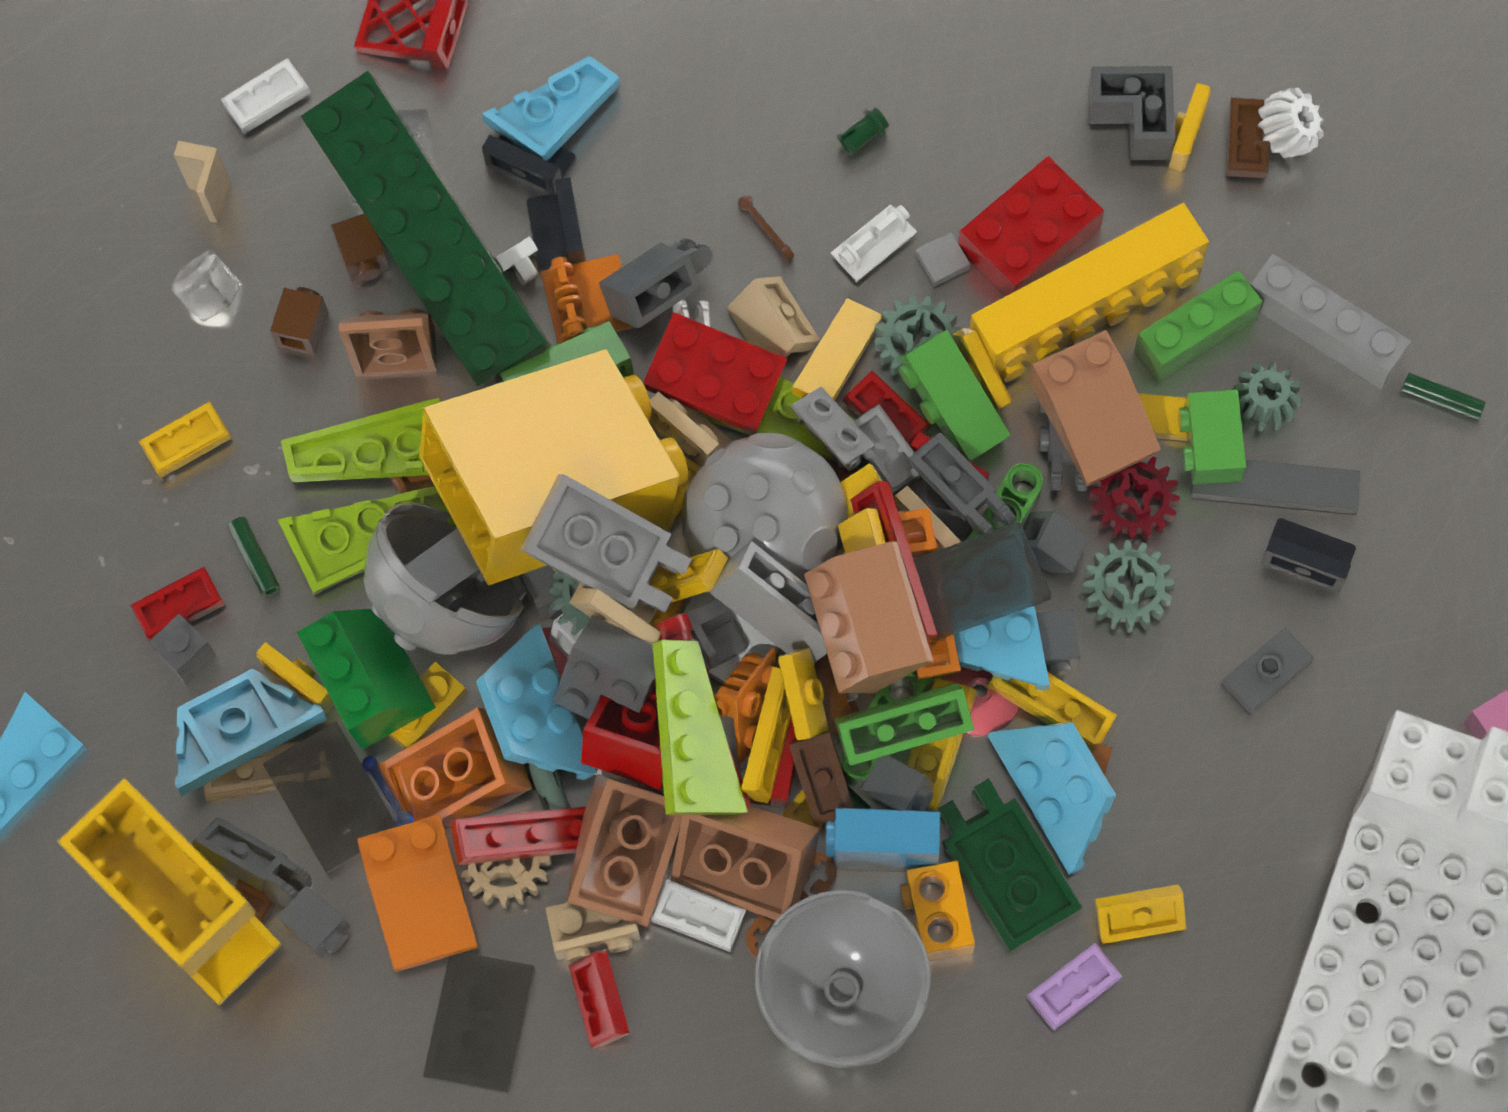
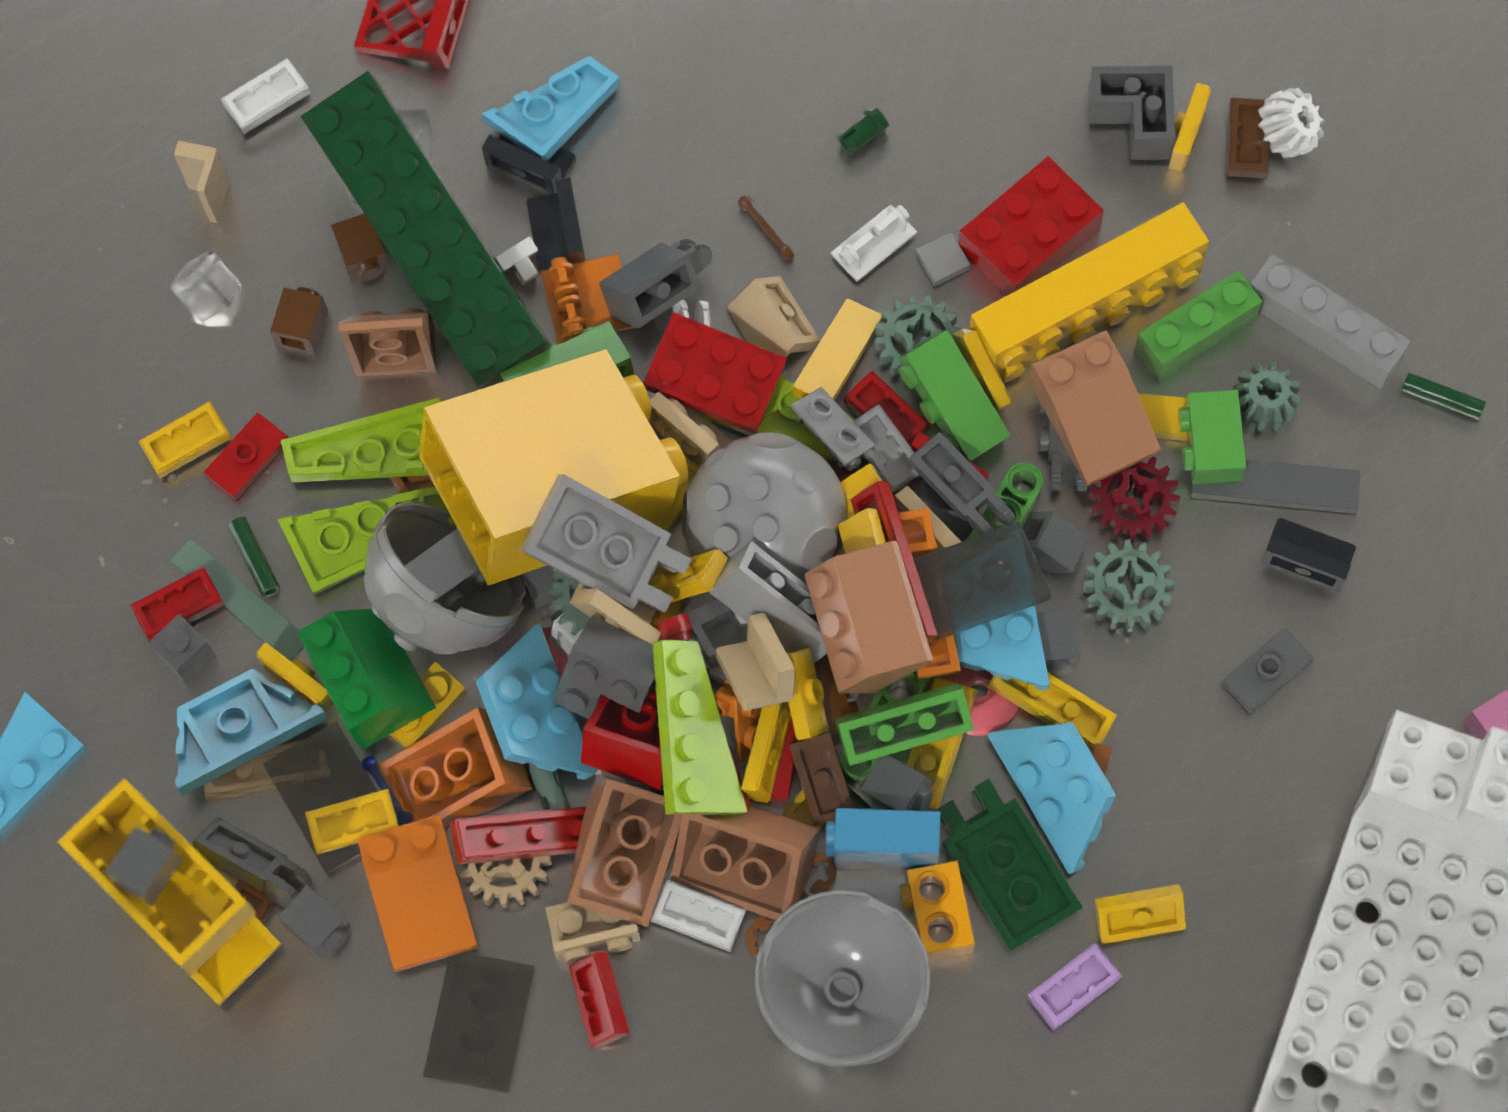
none -> dark grey brick [105,827,183,906]
none -> sand green sticker [170,538,304,661]
none -> red plate [203,412,289,501]
none -> yellow plate [305,789,399,855]
none -> tan panel [716,613,795,711]

